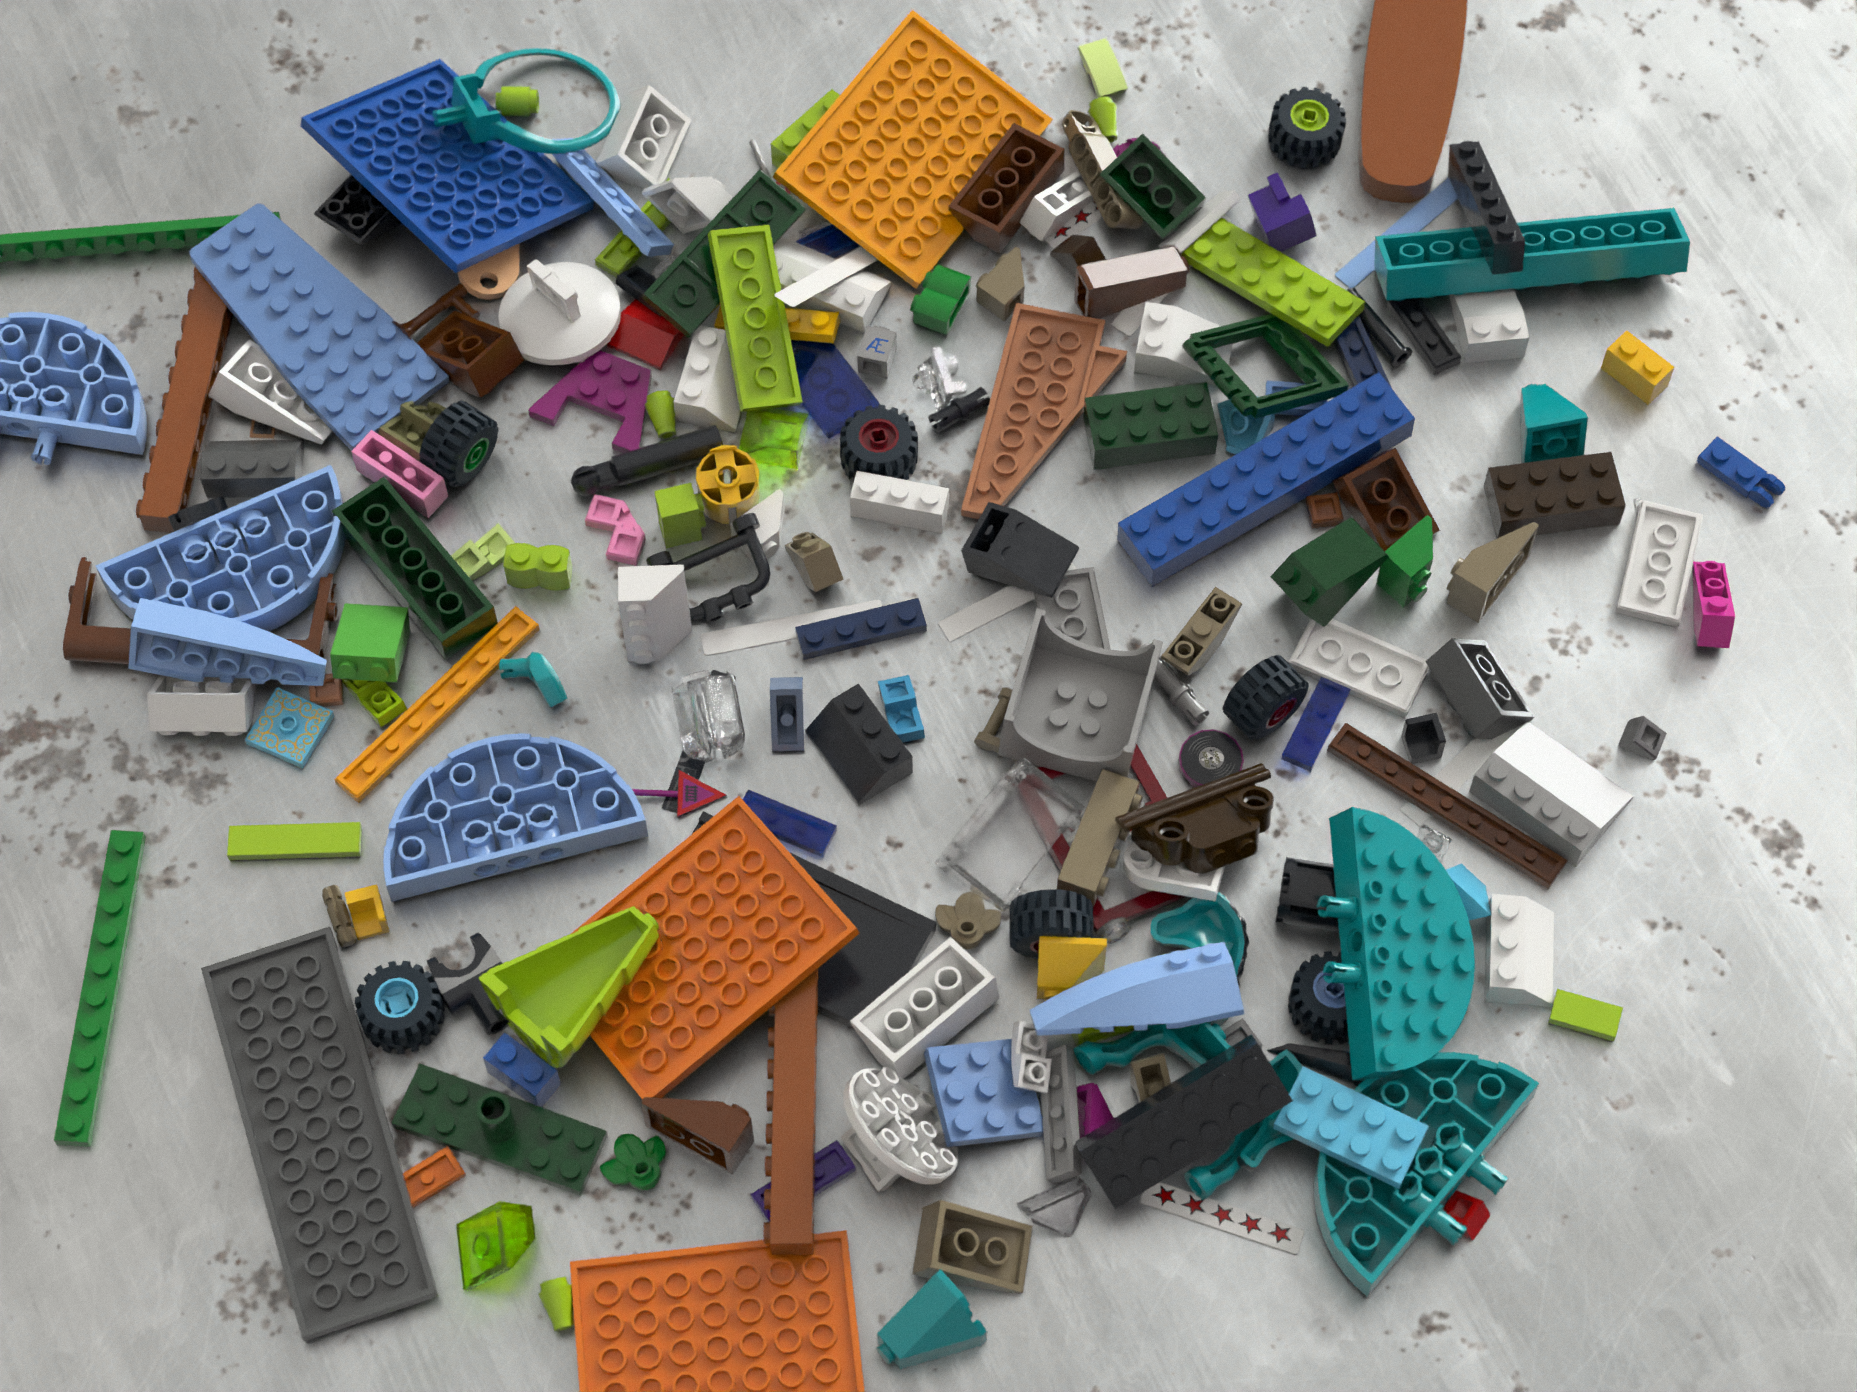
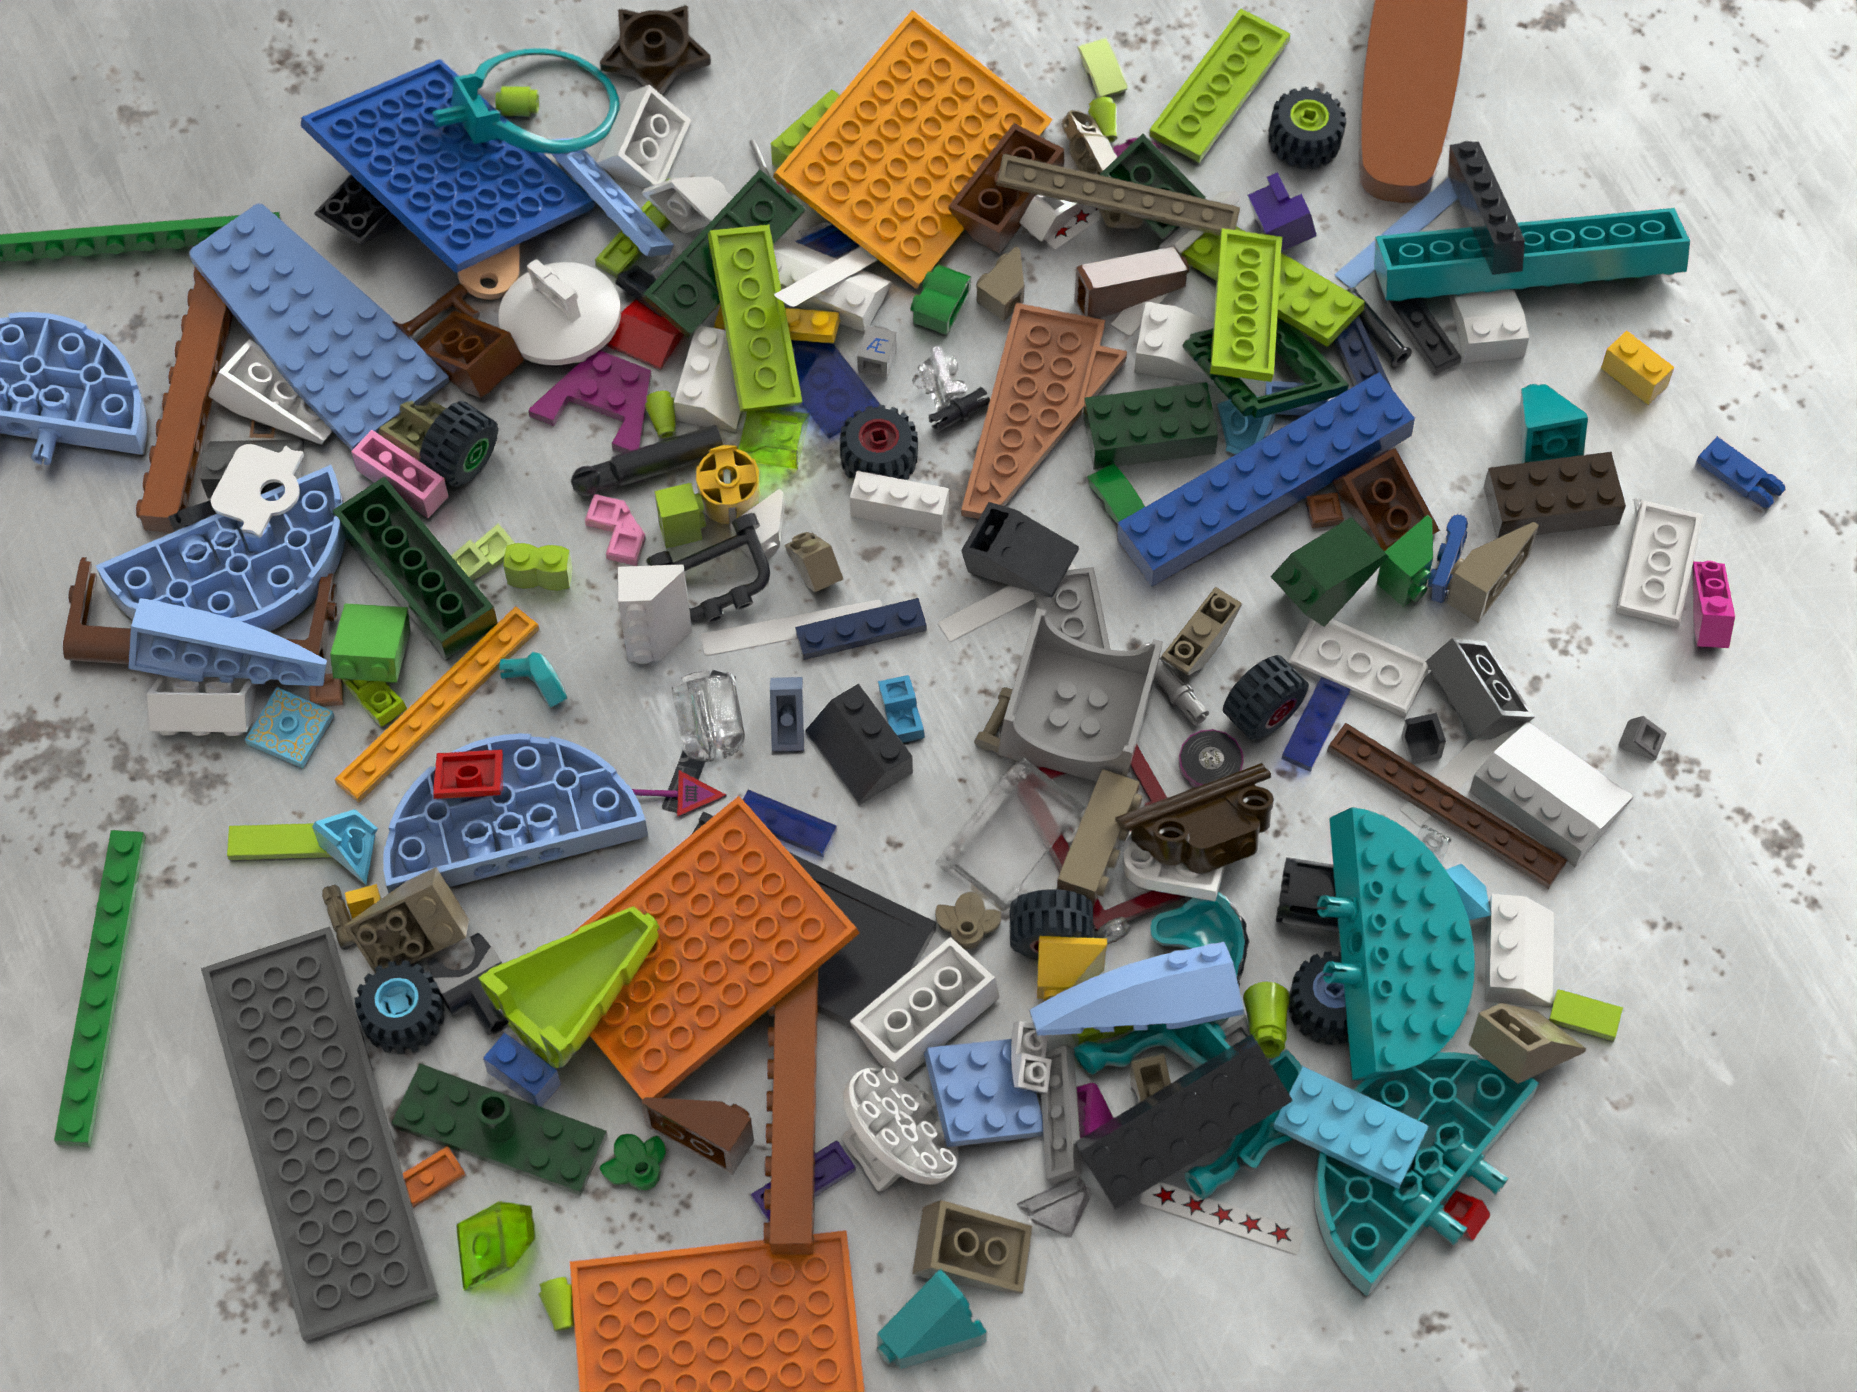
dark brown slope [1050,235,1106,277] -> none
black bar [1267,1043,1364,1086] -> none
none -> white piece [211,444,304,538]
none -> medium azure slope [312,809,378,885]
none -> dark tan slope [345,867,469,973]
none -> red slope [433,750,503,799]
none -> dark brown plate [599,5,711,95]
none -> dark tan tile [996,154,1240,236]
none -> green slope [1087,464,1145,524]
none -> lime plate [1149,8,1291,163]
none -> lime plate [1210,228,1282,382]
none -> lime plant [1243,982,1290,1059]
none -> blue hinge [1427,514,1468,603]
none -> dark tan slope [1469,1003,1586,1084]

